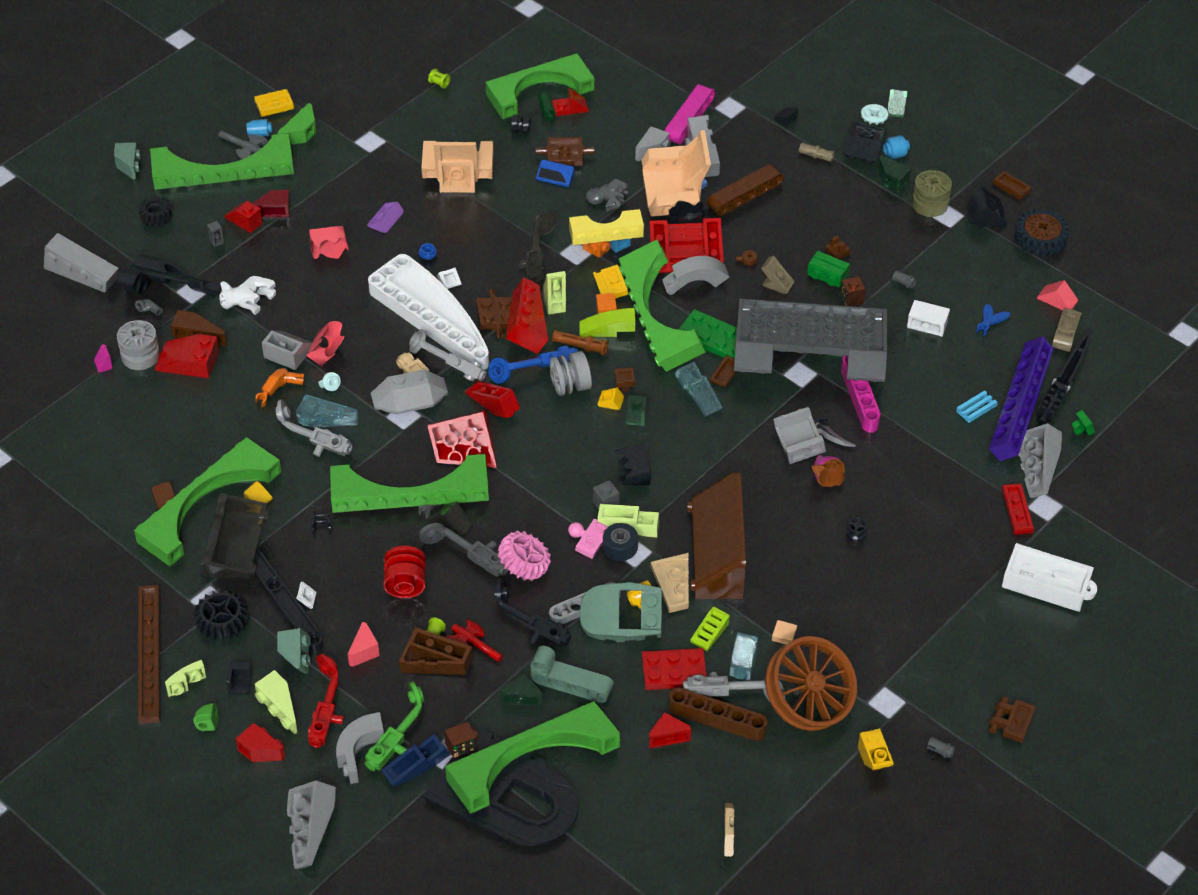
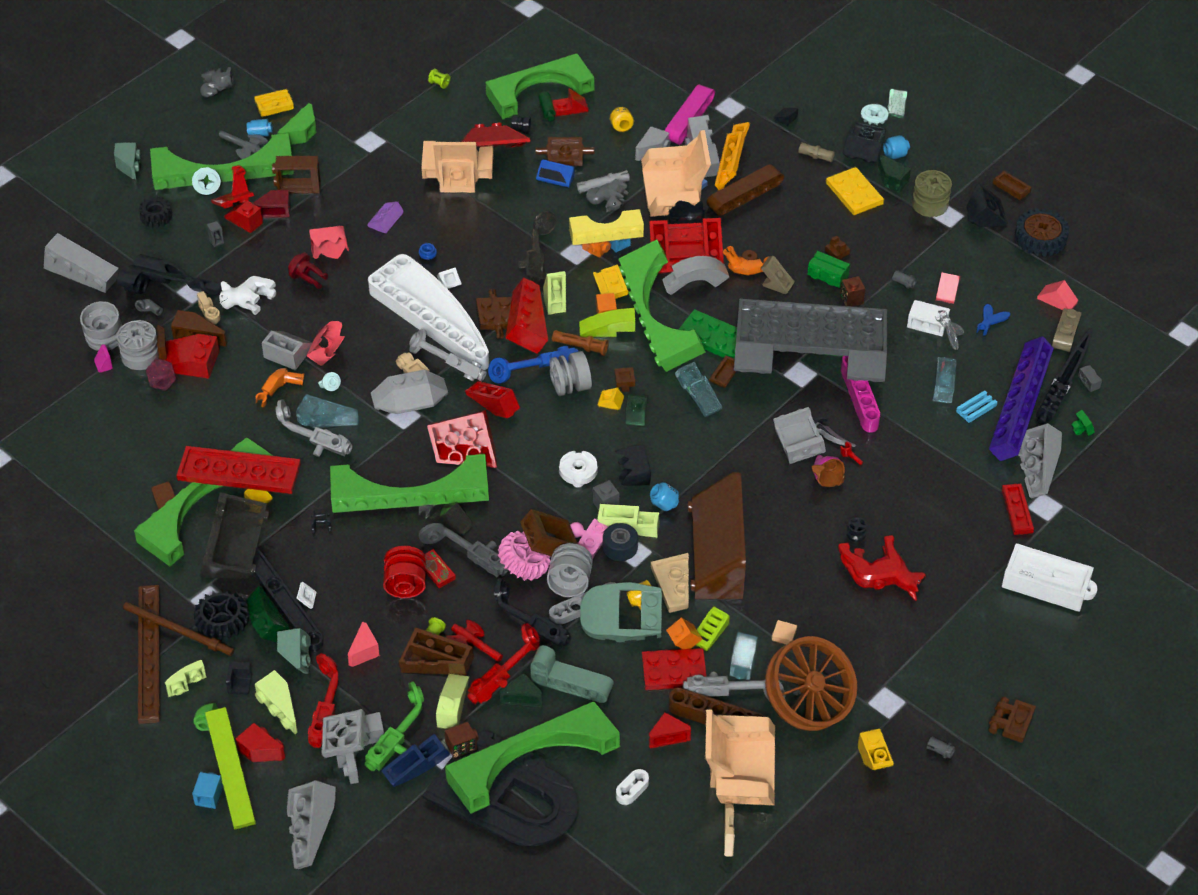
none -> light grey wheel [80,301,122,351]
none -> reddish brown bar [123,602,235,656]
none -> clear pink brick [146,358,176,391]
none -> reddish brown tile [156,325,167,362]
none -> red plate [176,446,301,494]
none -> light aqua gear [192,167,220,195]
none -> dark azure brick [192,772,223,809]
none -> tan plate [197,291,220,325]
none -> dark grey animal [200,67,234,98]
none -> lime tile [205,707,255,830]
none -> red plate [211,165,254,208]
none -> dark green slope [246,586,290,642]
none -> reddish brown window [272,156,321,194]
none -> dark red piece [288,253,328,289]
none -> light grey piece [322,709,370,758]
none -> red tile [425,549,456,588]
none -> yellowish green slope [436,674,469,729]
none -> red slope [460,123,530,148]
none -> red piece [467,623,540,704]
none -> reddish brown window [520,509,578,557]
none -> light grey wheel [547,543,593,597]
none -> white plate [559,451,598,487]
none -> light grey pin [577,170,630,194]
none -> yellow head [610,107,634,132]
none -> white beam [616,769,649,805]
none -> dark azure head [650,482,679,511]
none -> orange brick [666,617,702,649]
none -> light nougat piece [705,710,775,805]
none -> light orange wedge [715,122,750,190]
none -> orange arm [723,246,770,275]
none -> yellow plate [826,167,884,216]
none -> red animal [838,535,926,601]
none -> red hand [840,442,863,465]
none -> clear light blue slope [933,357,956,403]
none -> clear piece [935,310,964,350]
none -> slope [936,273,961,304]
none -> dark grey piece [1078,365,1102,392]

